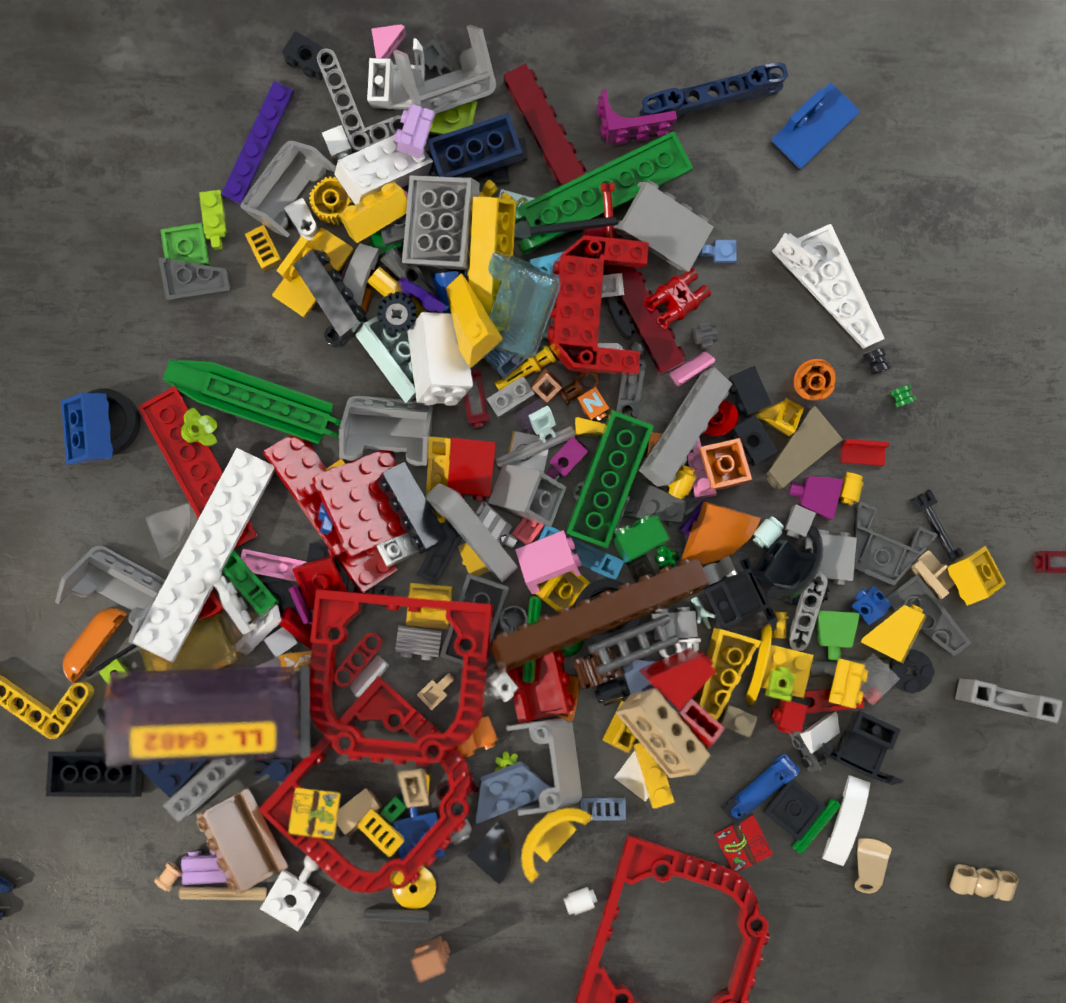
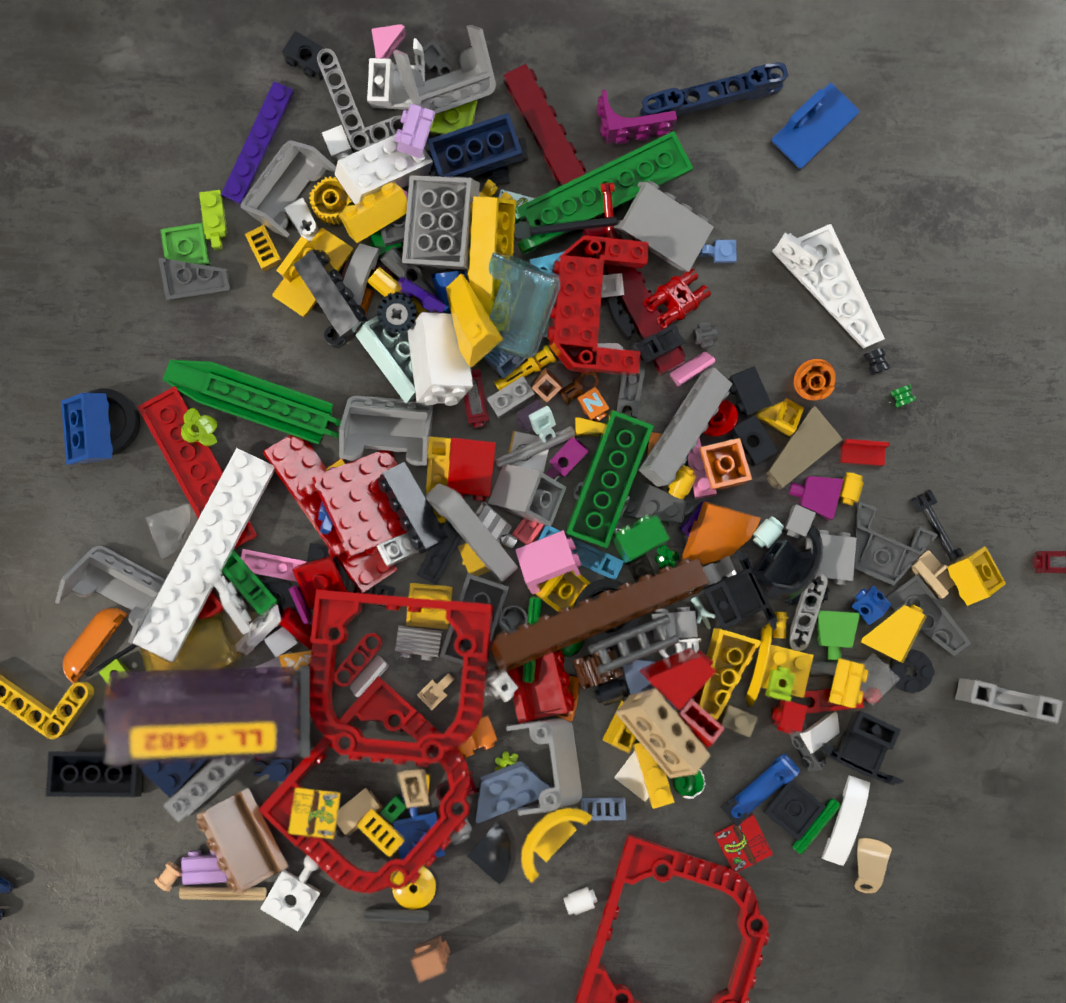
tan piece [950,864,1019,901] -> none
none -> black slope [636,324,685,364]
none -> green hair [672,769,705,799]

